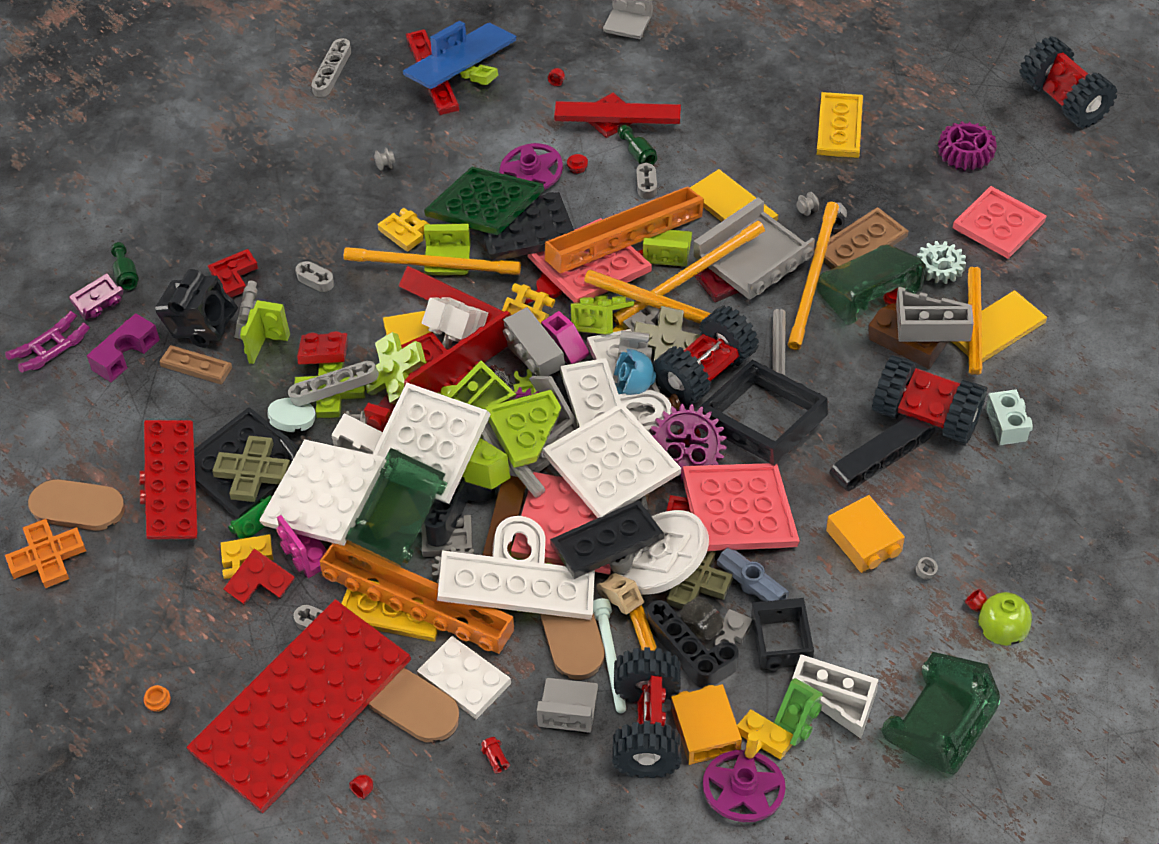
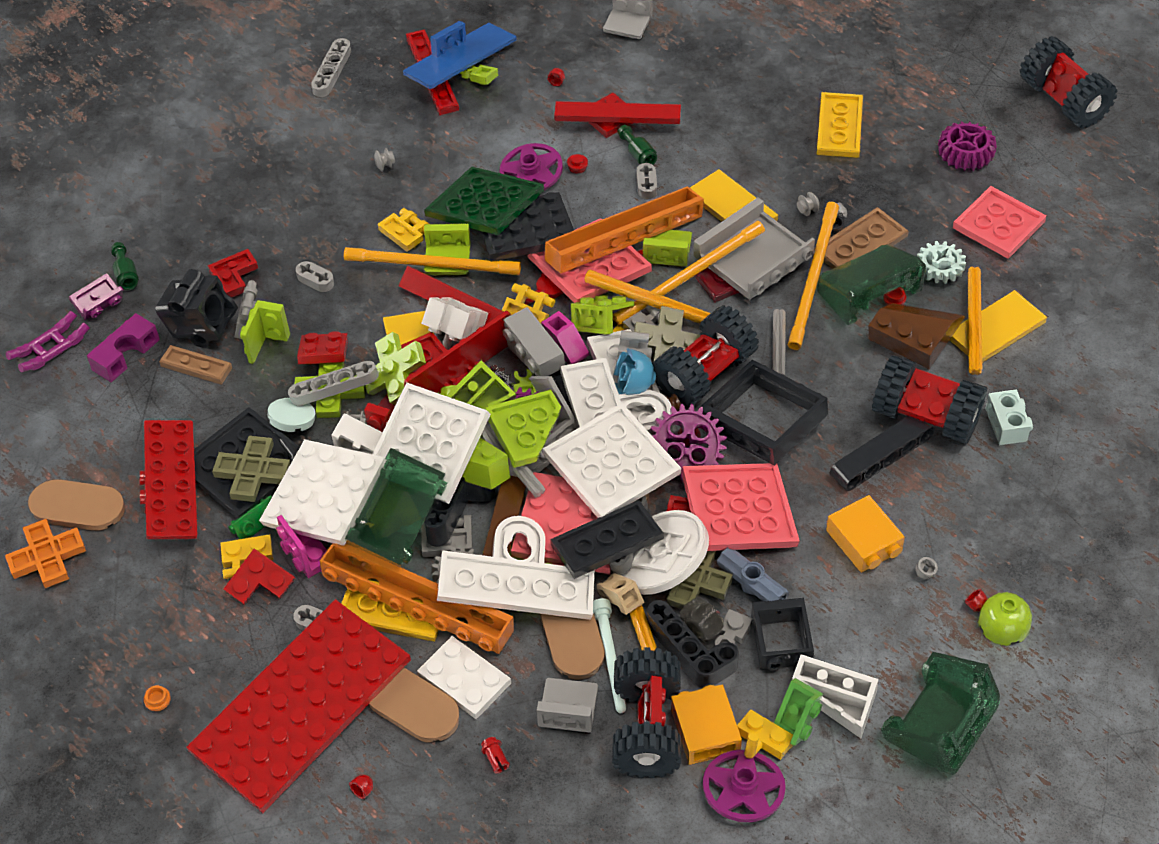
light grey wedge [896,287,974,342] -> none

